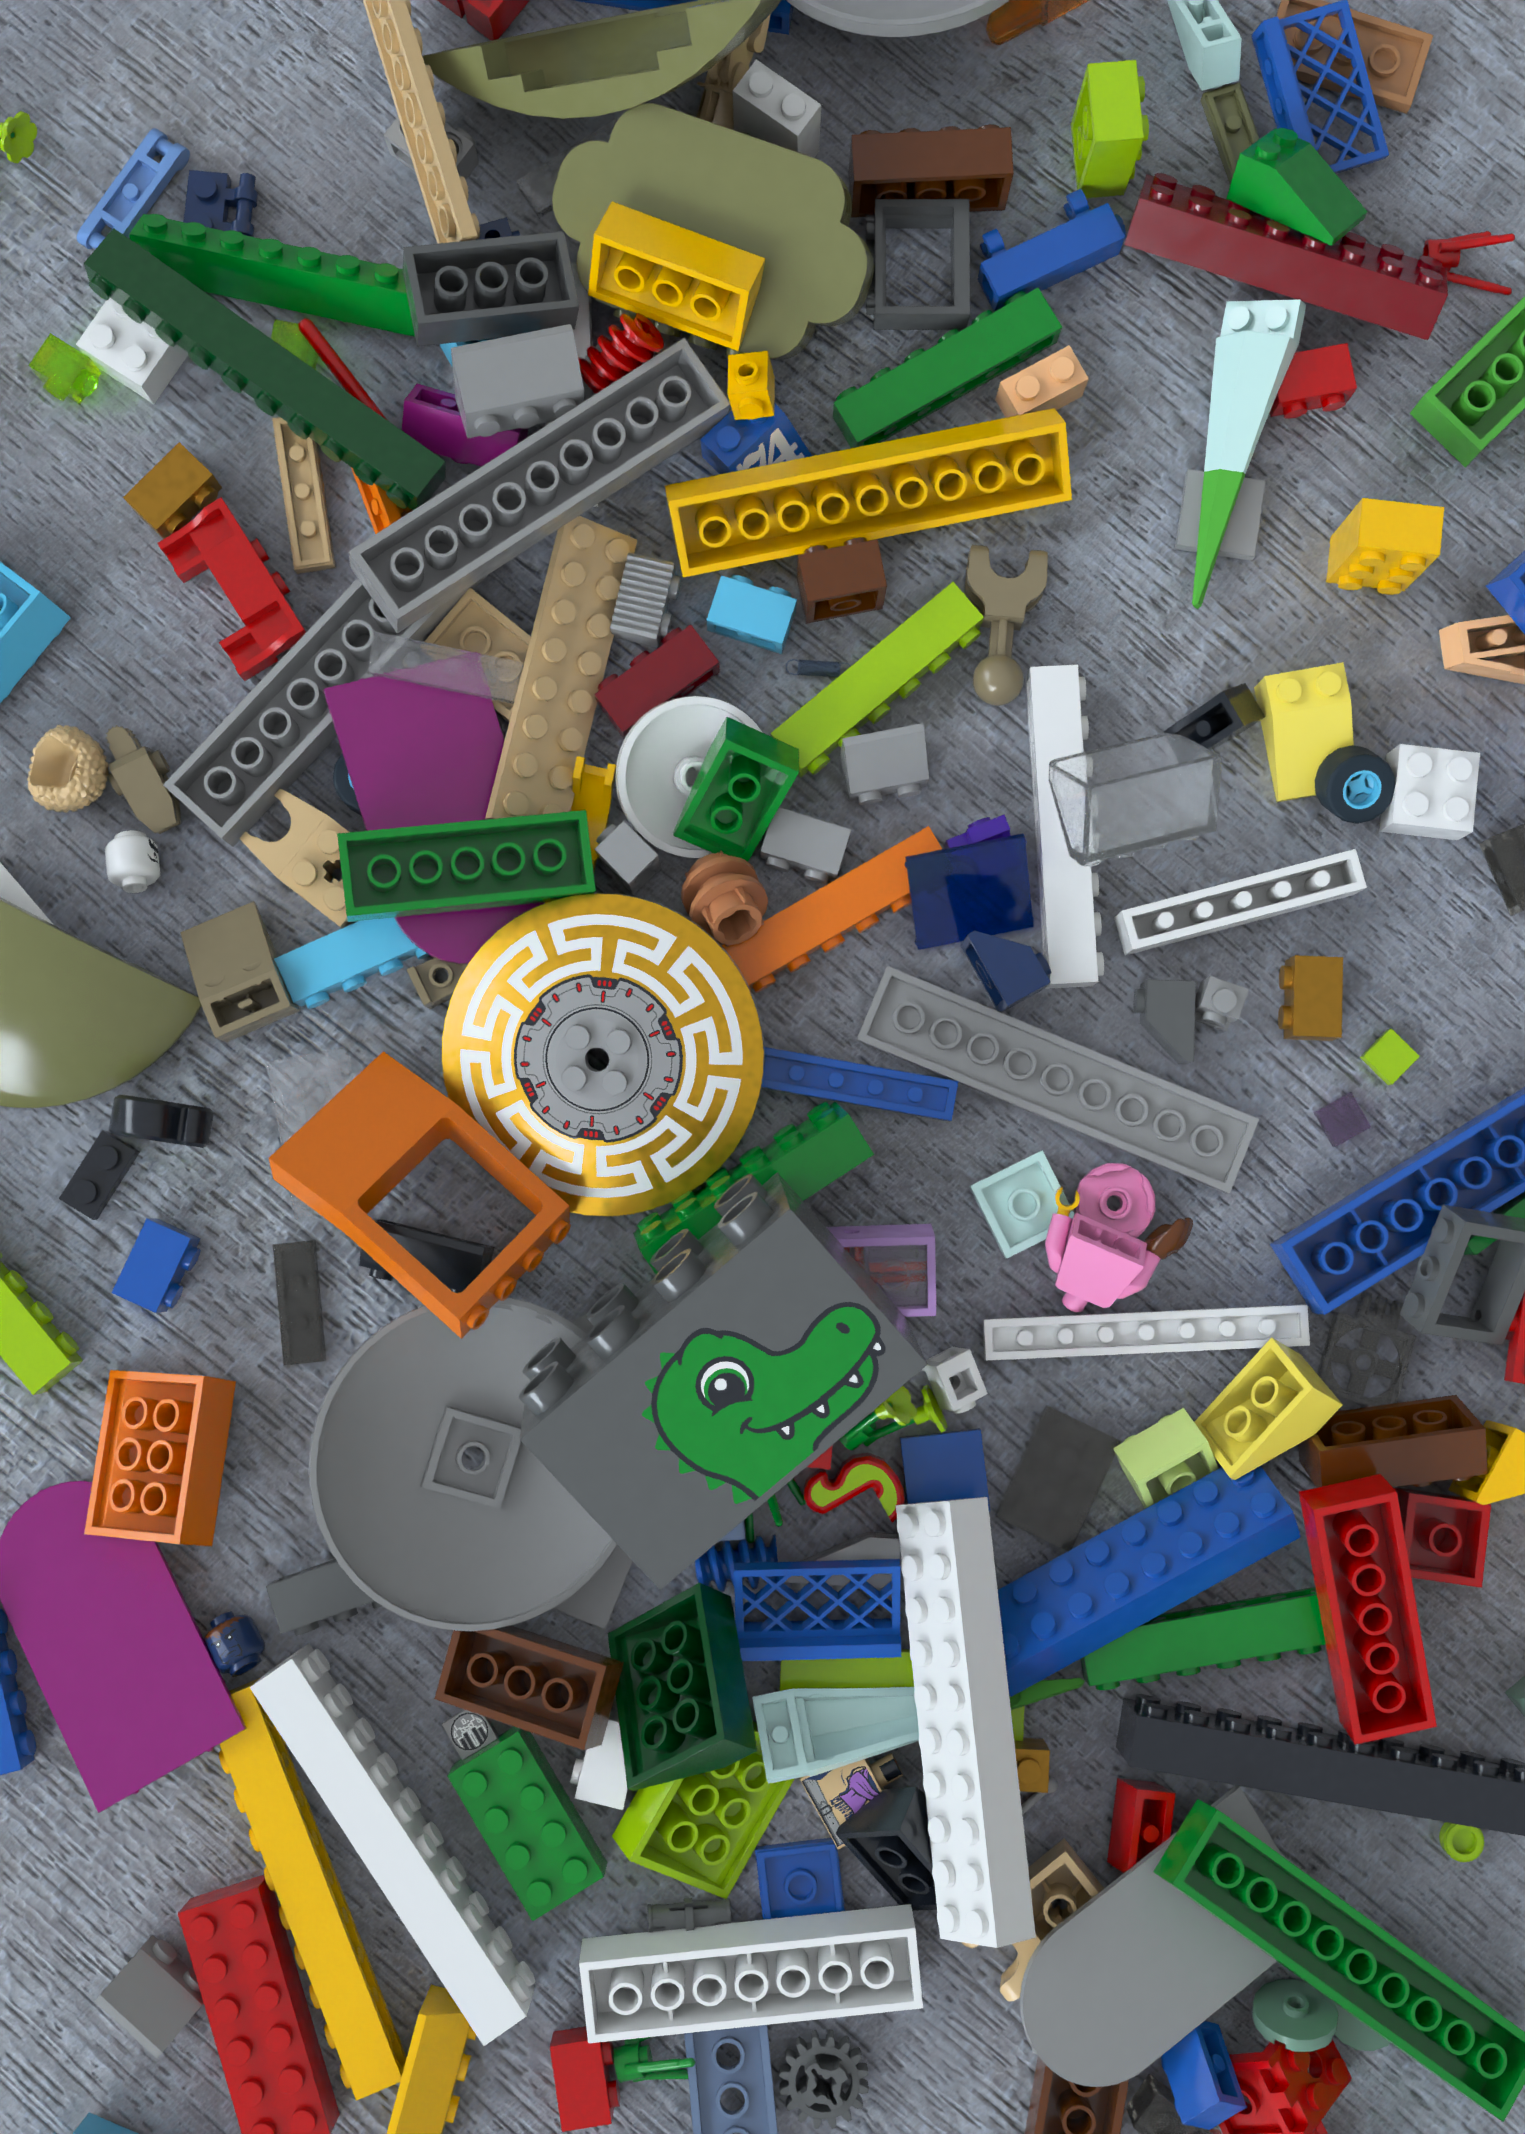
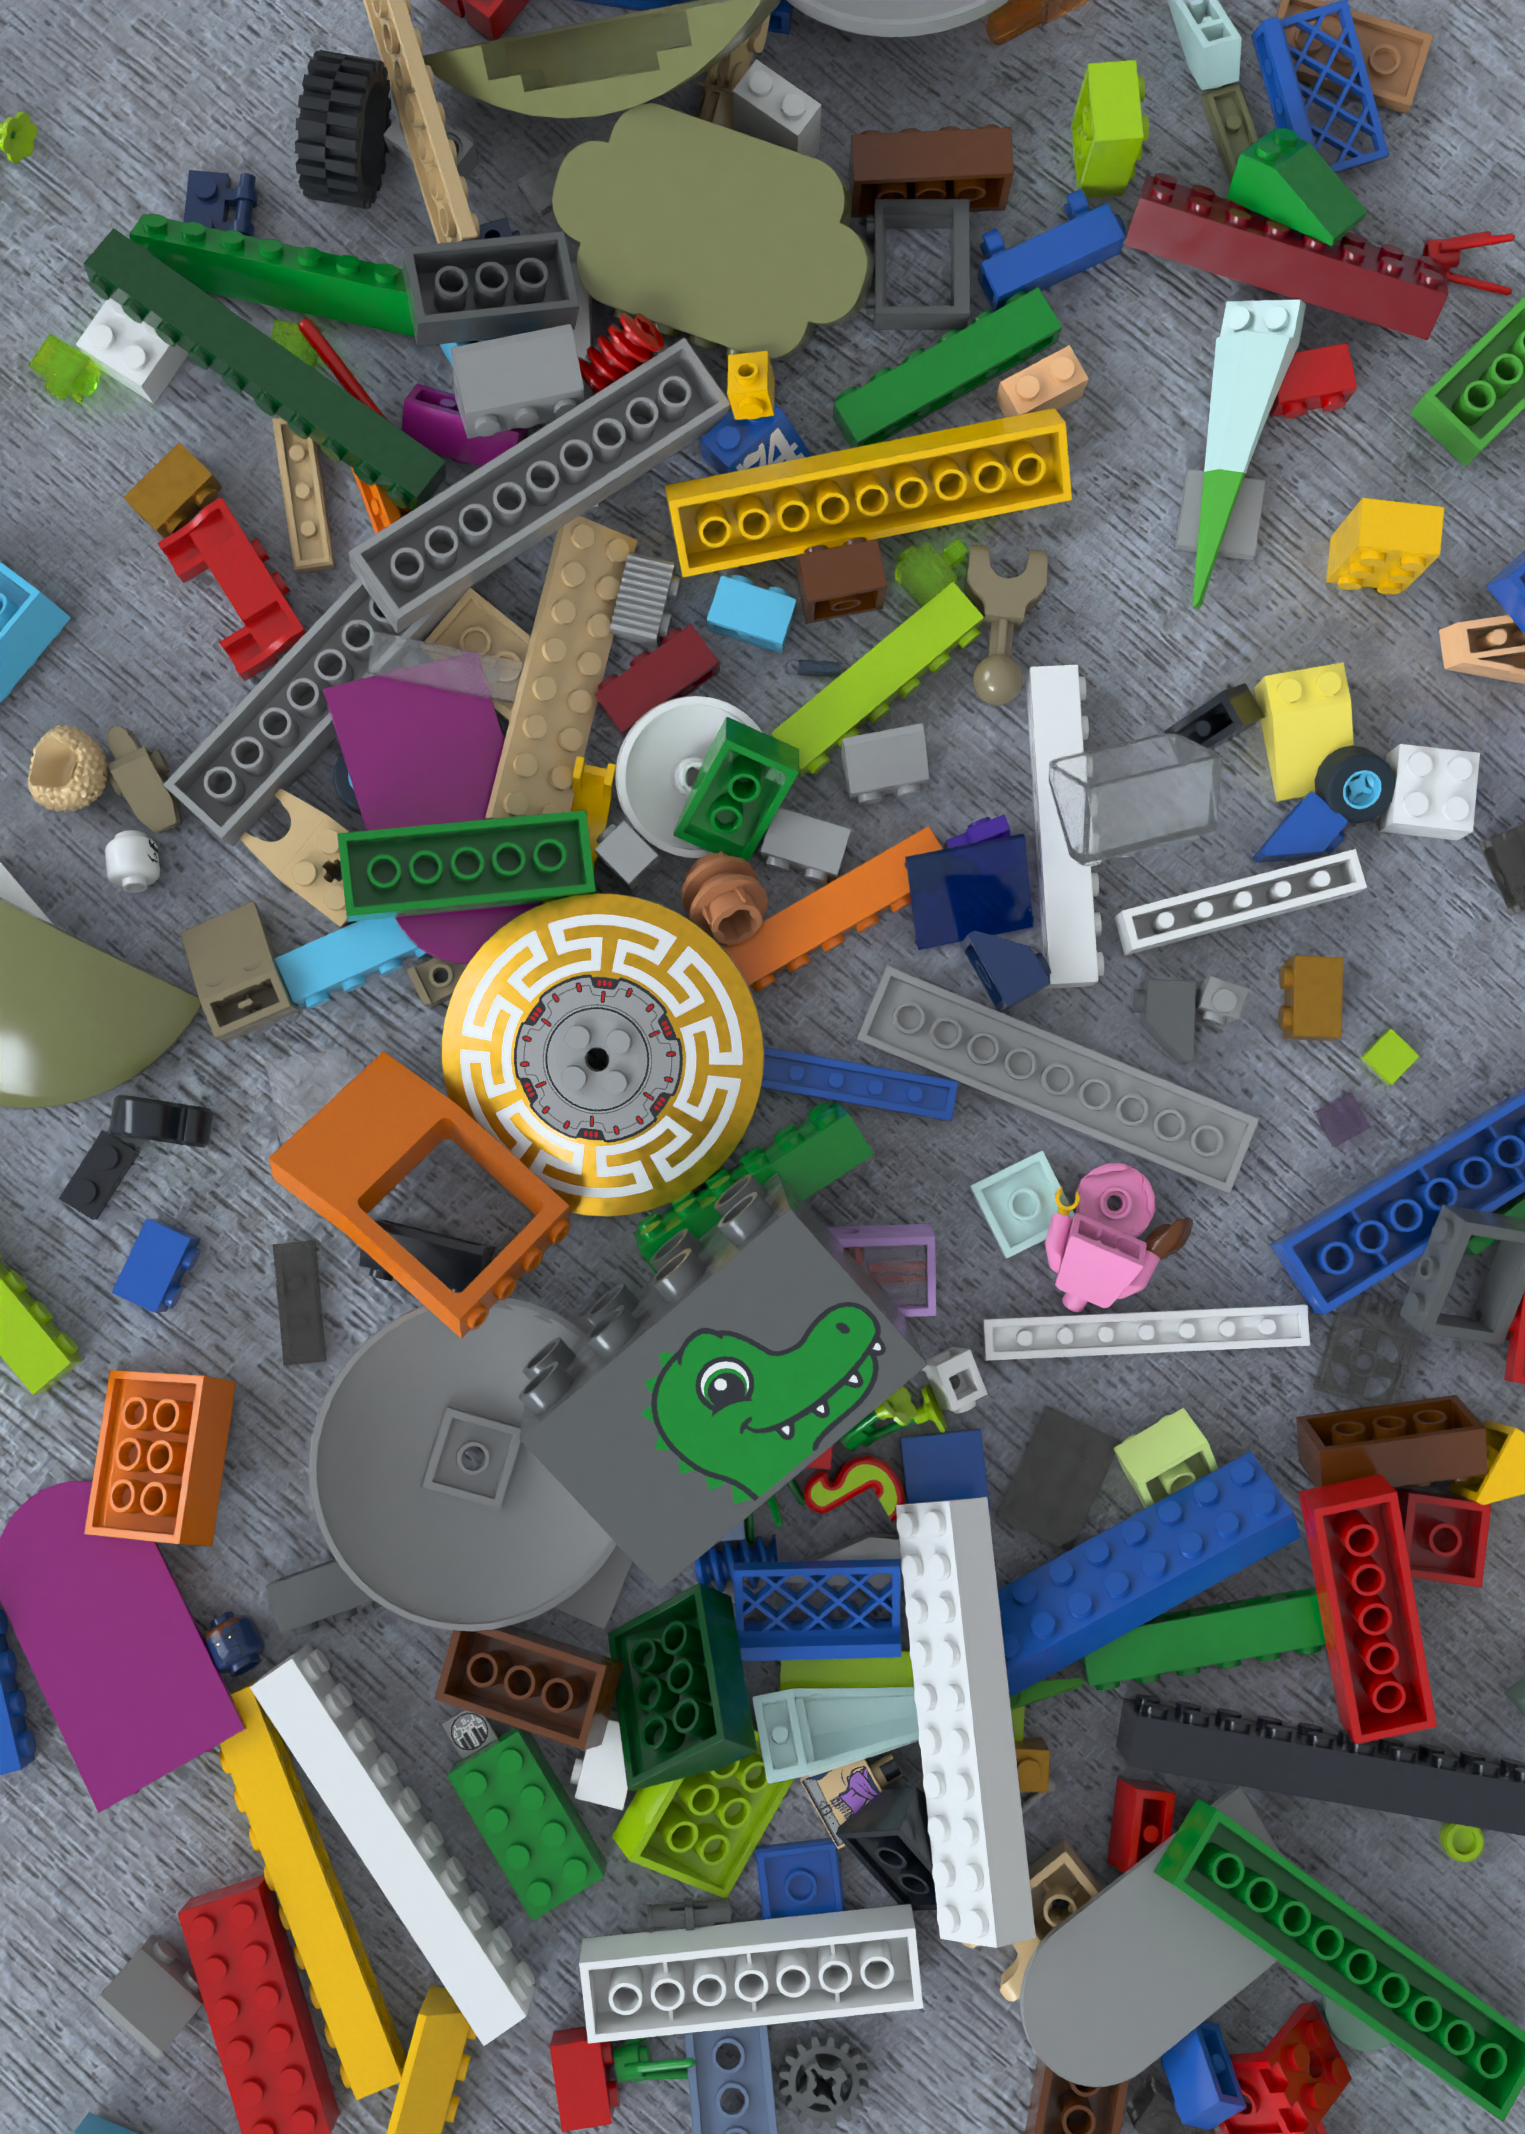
medium blue plate [77,128,190,249] -> none
yellow slope [588,201,765,351] -> none
light yellow slope [1194,1337,1343,1480] -> none
sand green plate [1252,1979,1339,2052] -> none
none -> black tyre [295,50,392,209]
none -> clear neon green brick [894,538,968,608]
none -> blue slope [1252,791,1349,863]

